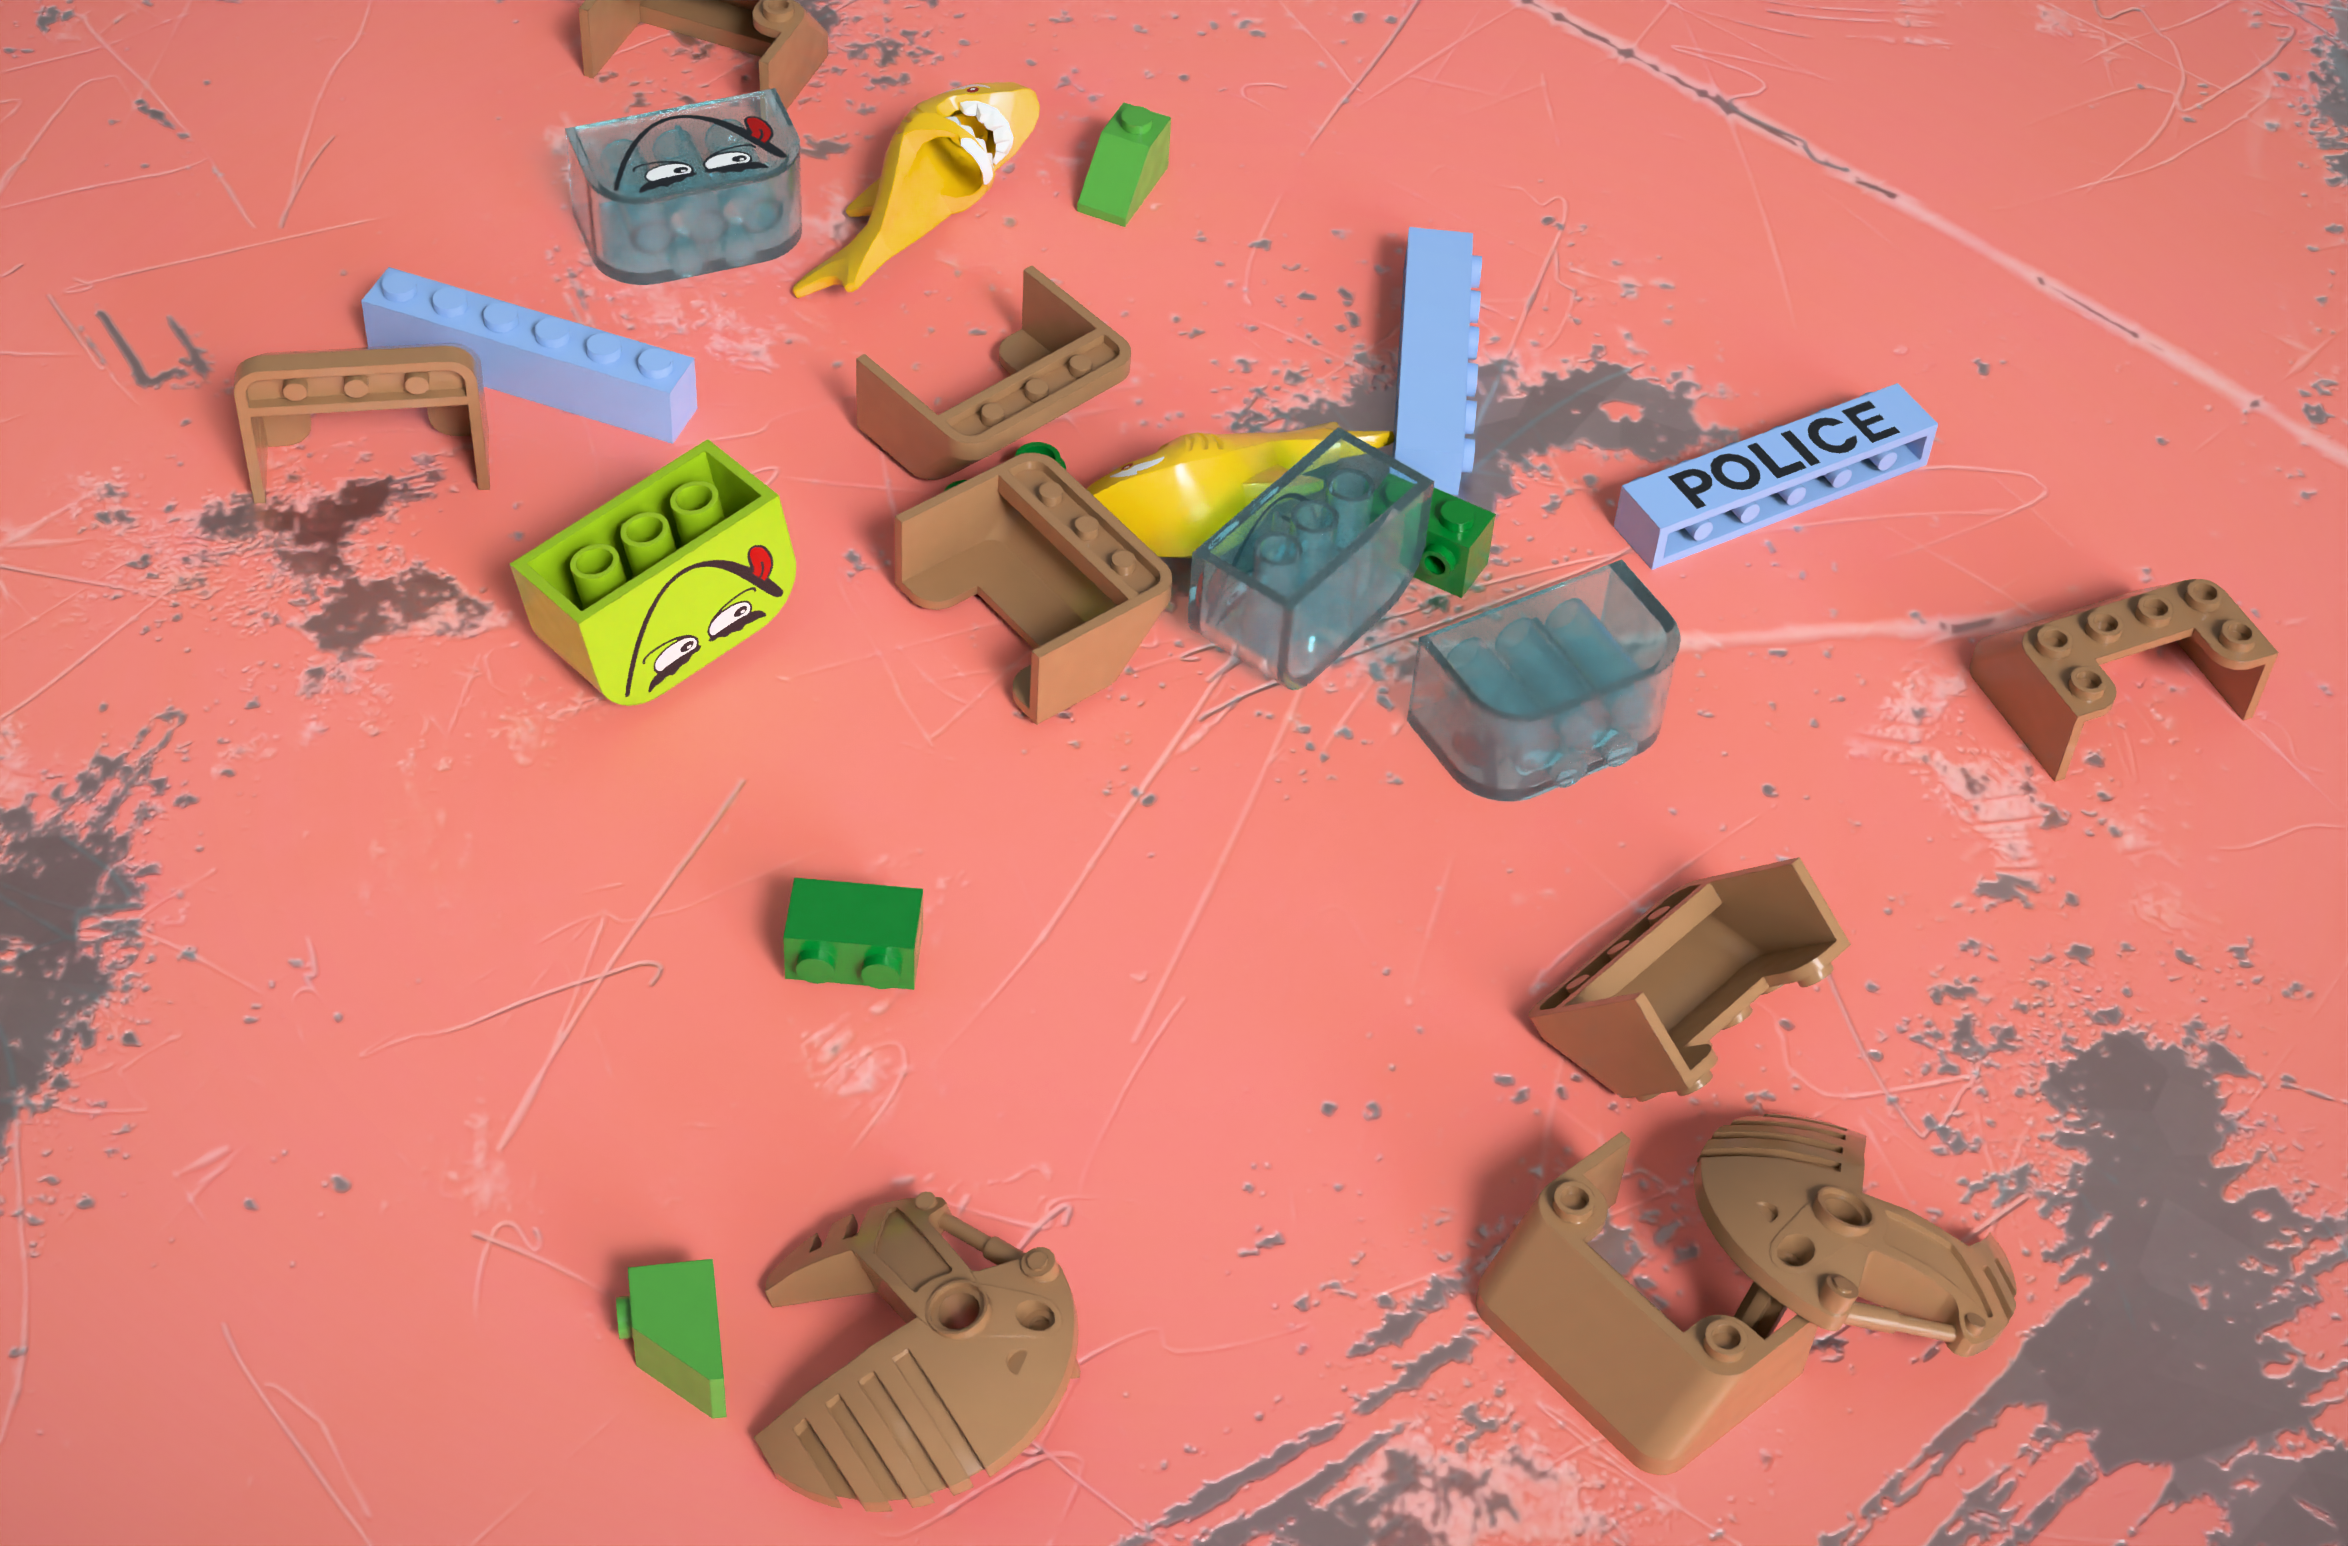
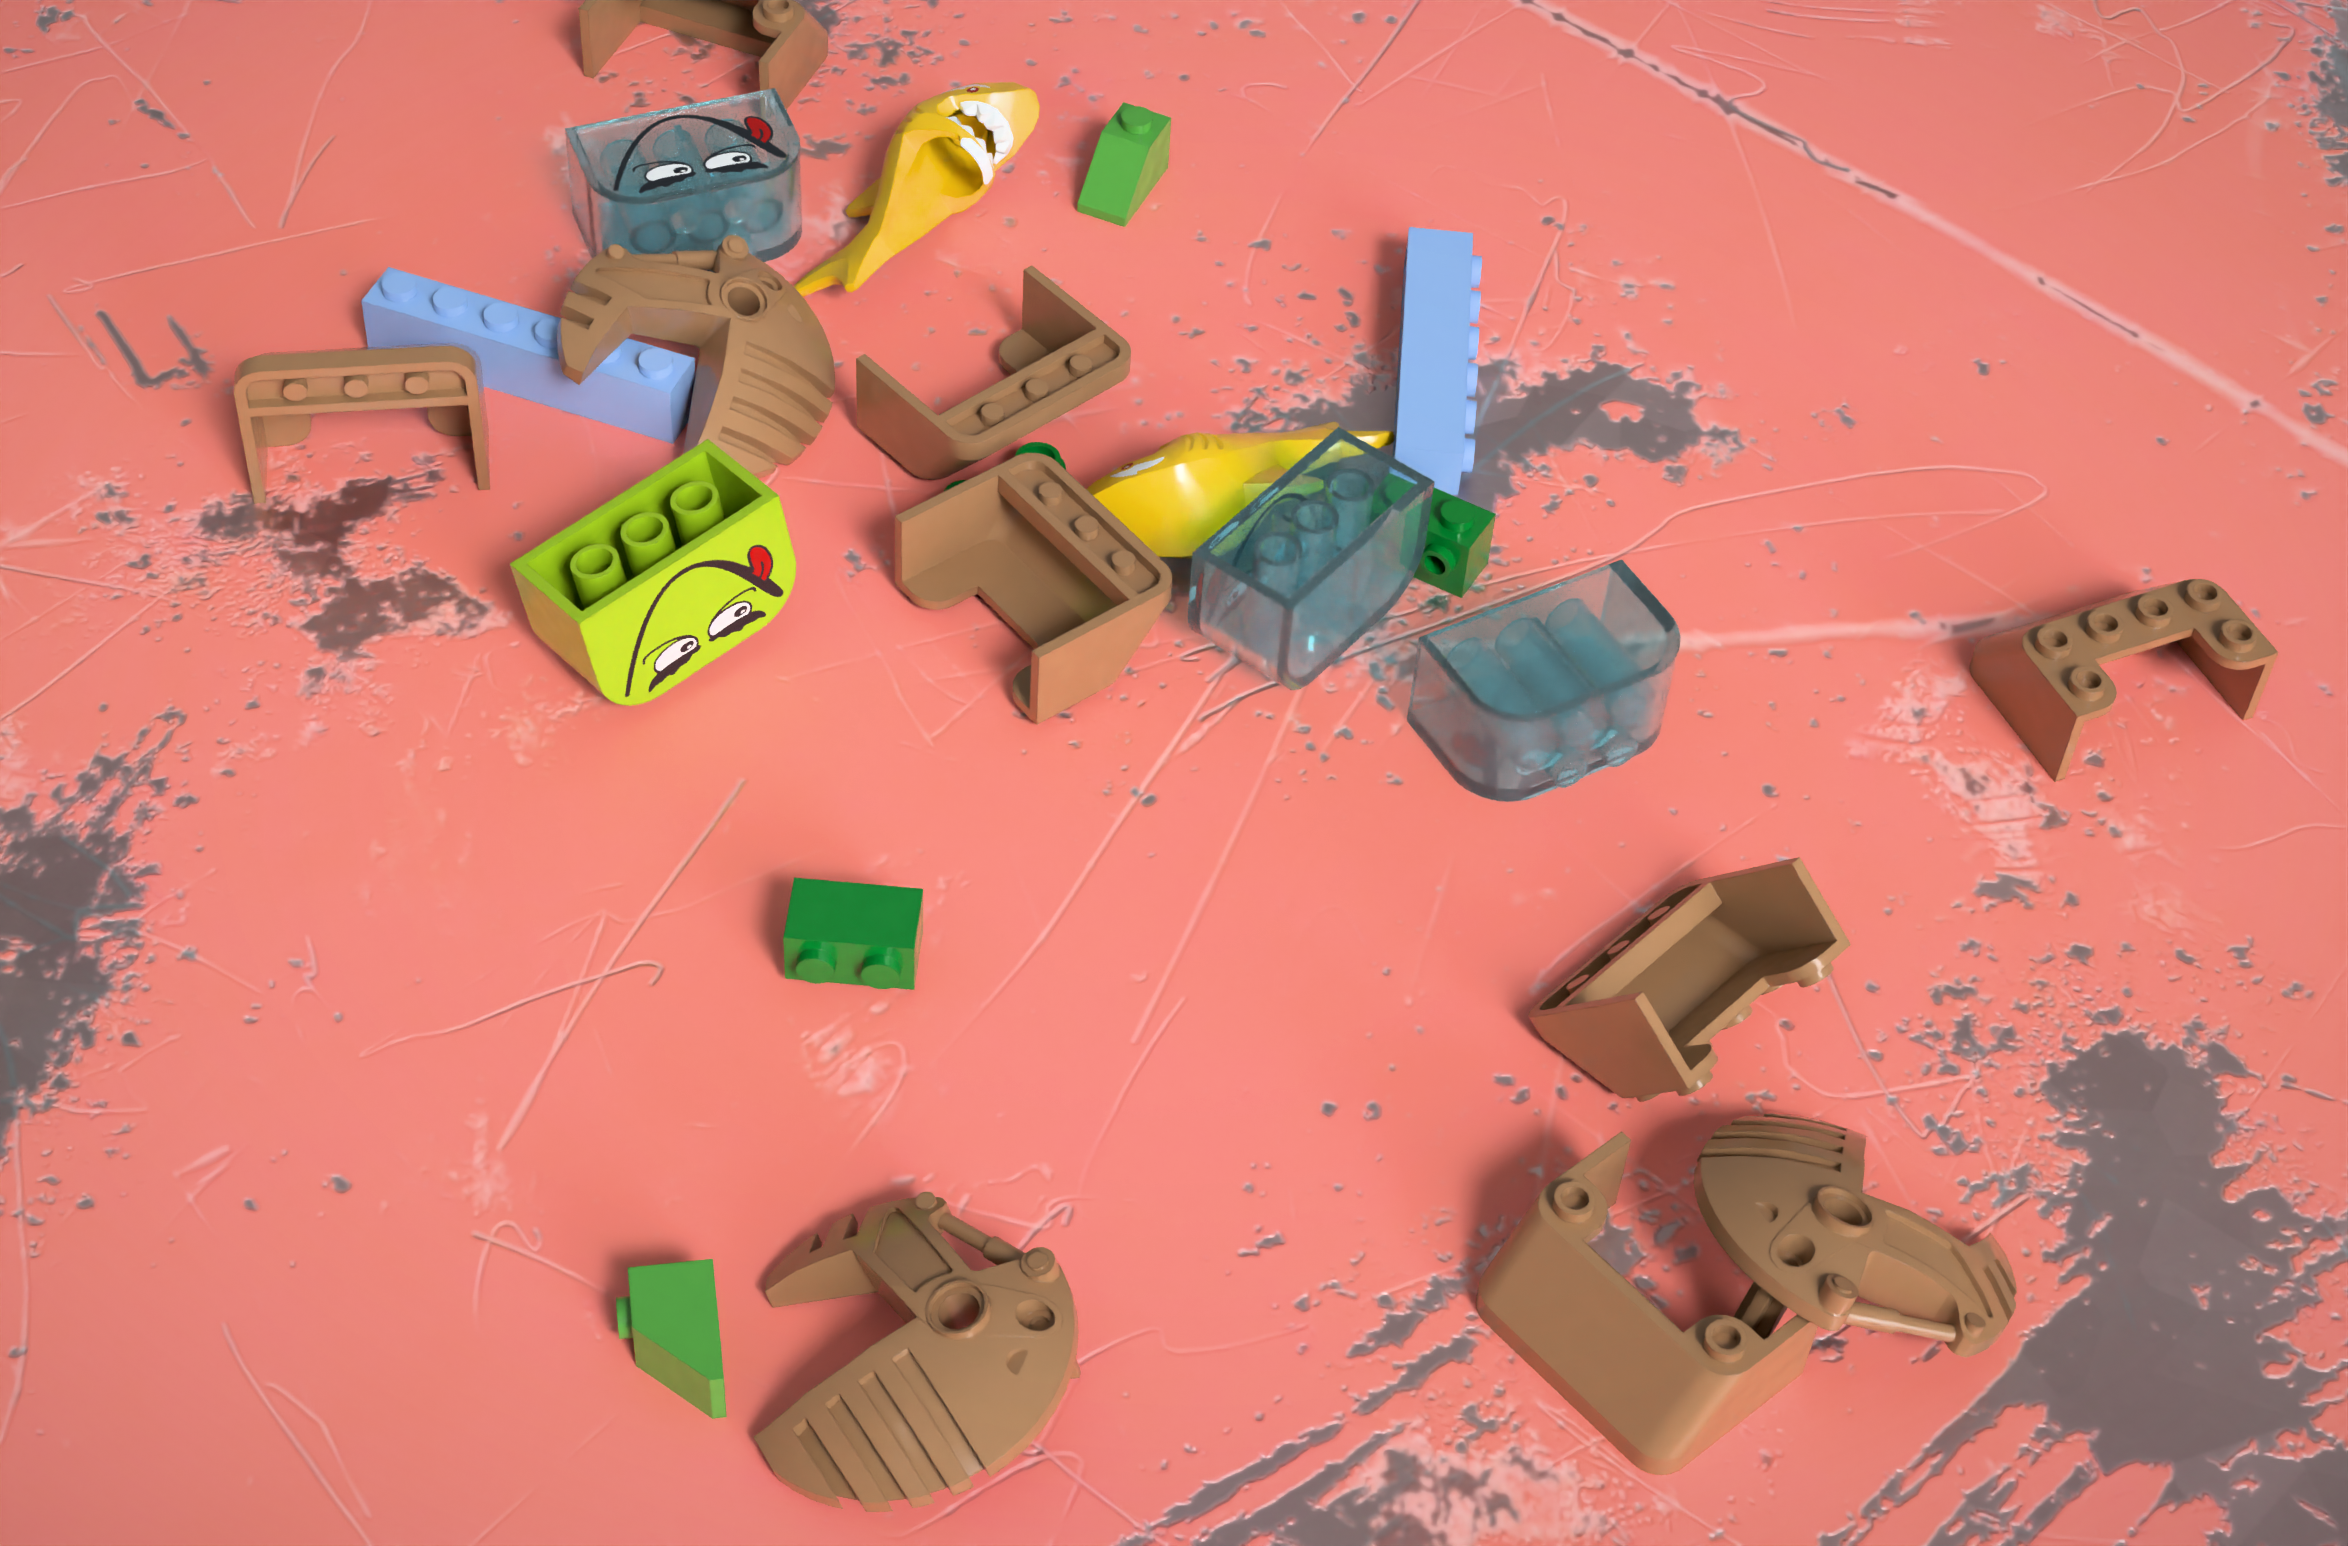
light blue brick [1613,383,1938,570] -> none
none -> medium nougat piece [557,235,835,479]

